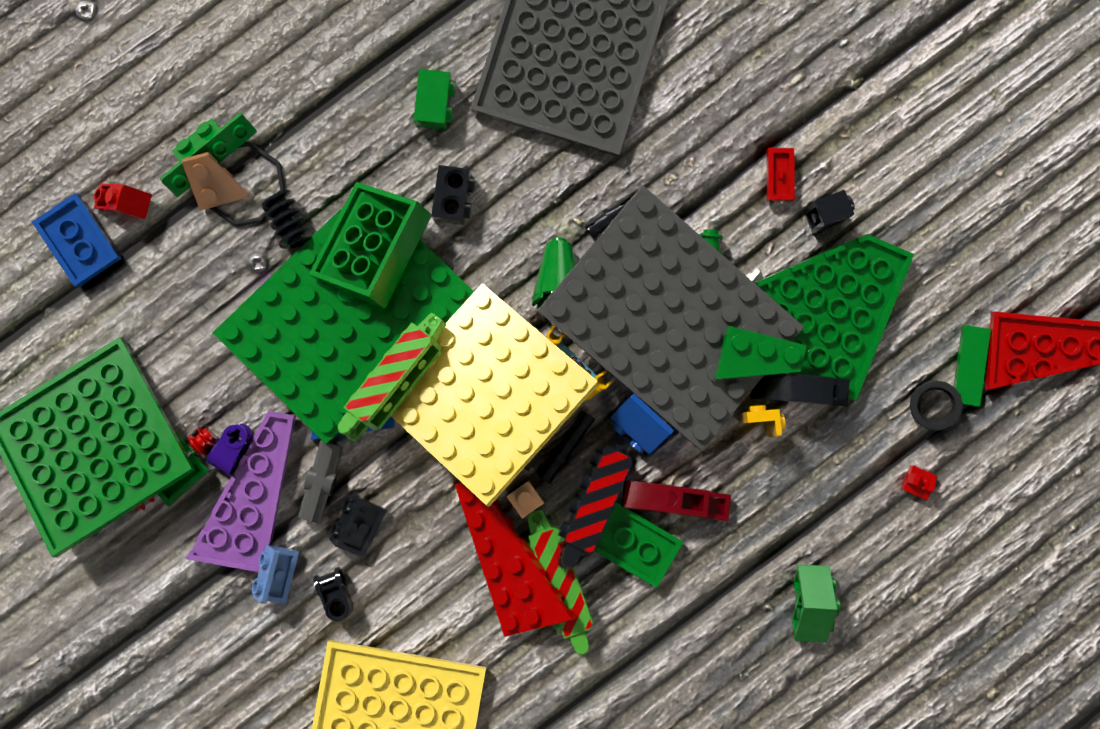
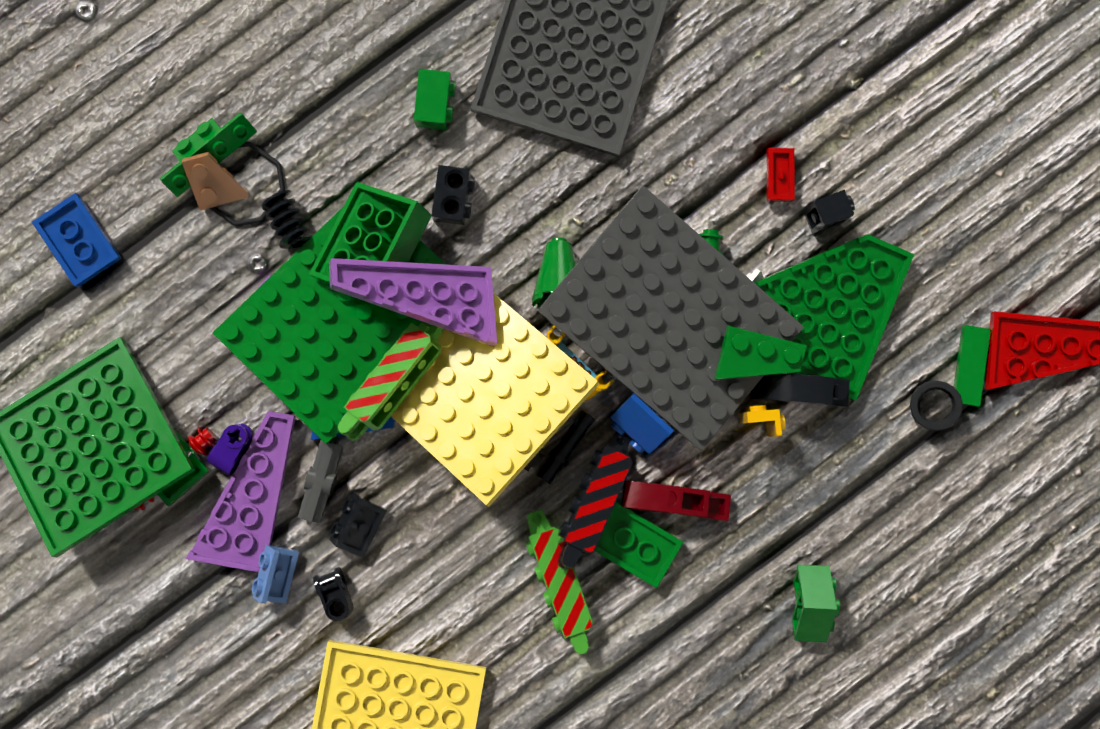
red slope [94,183,152,219] -> none
red wing [455,482,576,637] -> none
light nougat brick [507,480,544,518] -> none
black pin [584,196,630,239] -> none
red tile [900,465,938,500] -> none
none -> medium lavender wing [329,258,497,347]

